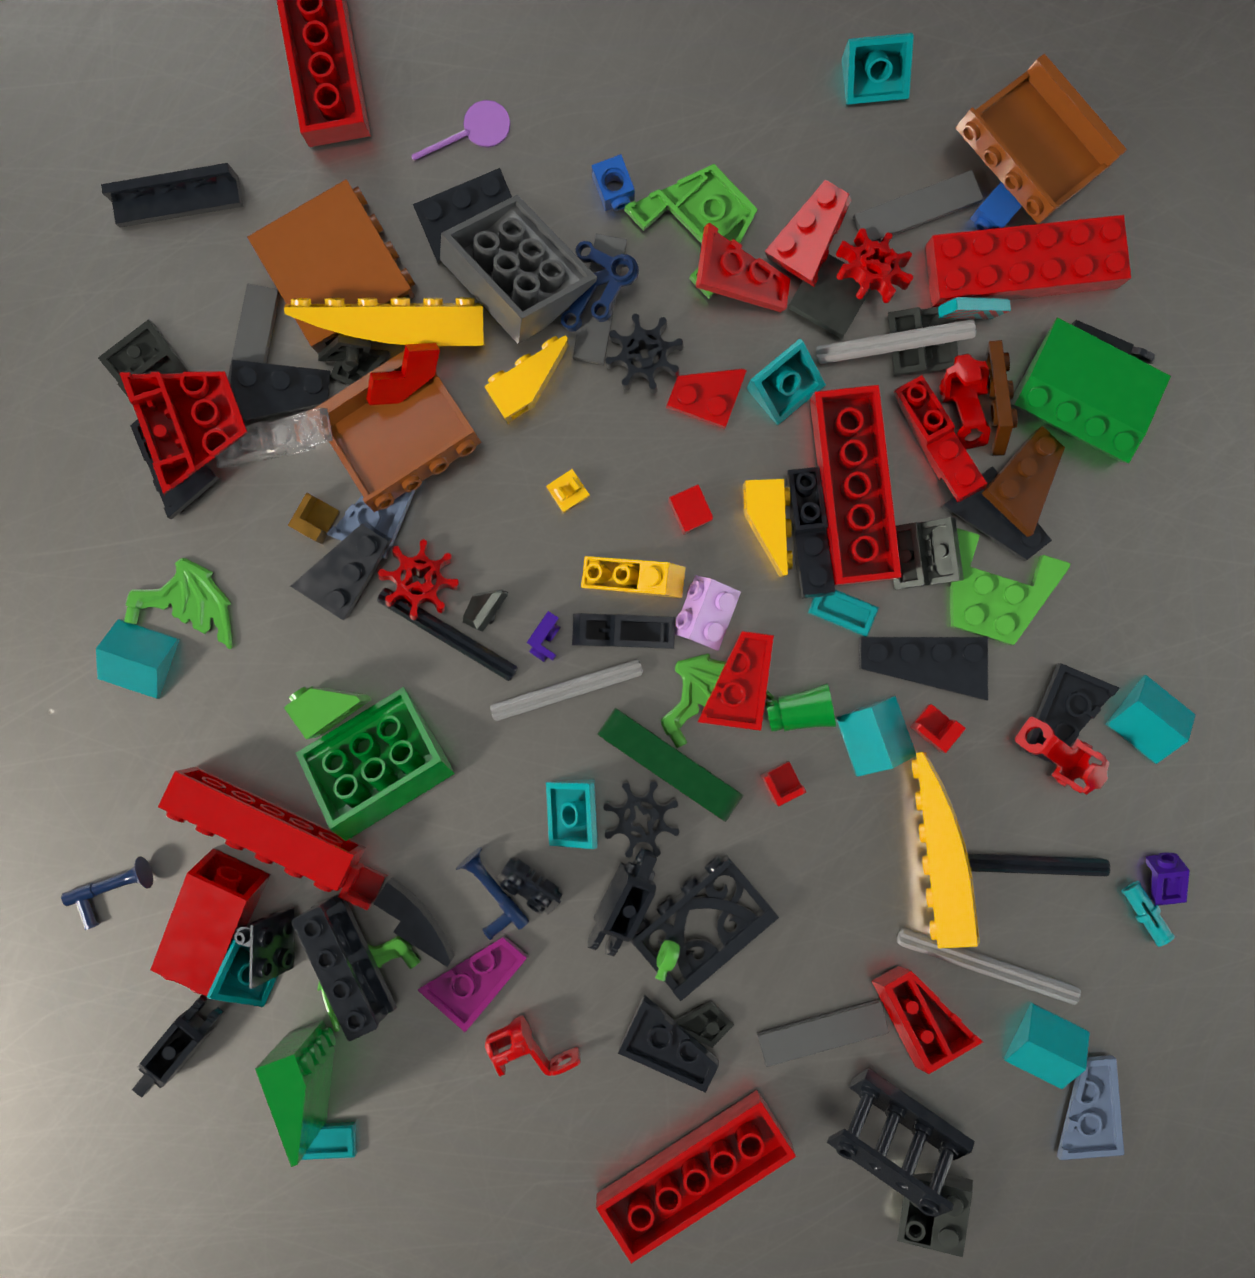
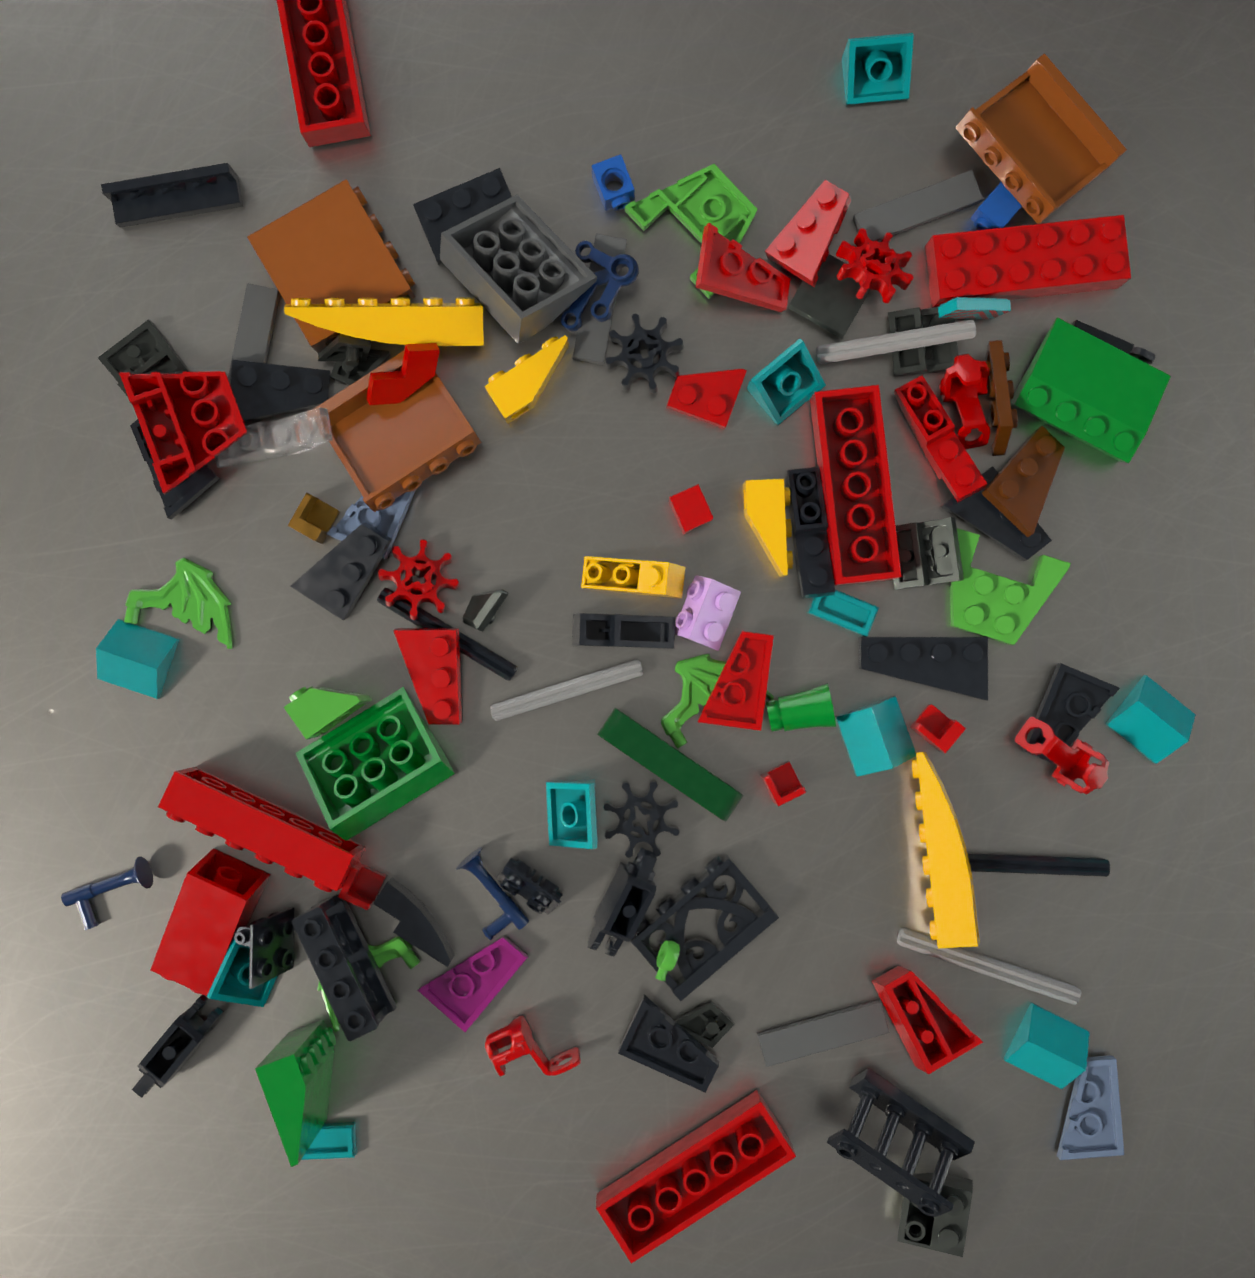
medium lavender piece [412,100,510,160] -> none
dark purple bracket [526,611,561,662] -> none
yellow tile [546,469,590,513] -> none
teal pin [1121,881,1175,947] -> none
dark purple bracket [1146,852,1190,906] -> none
none -> red wing [393,628,462,725]

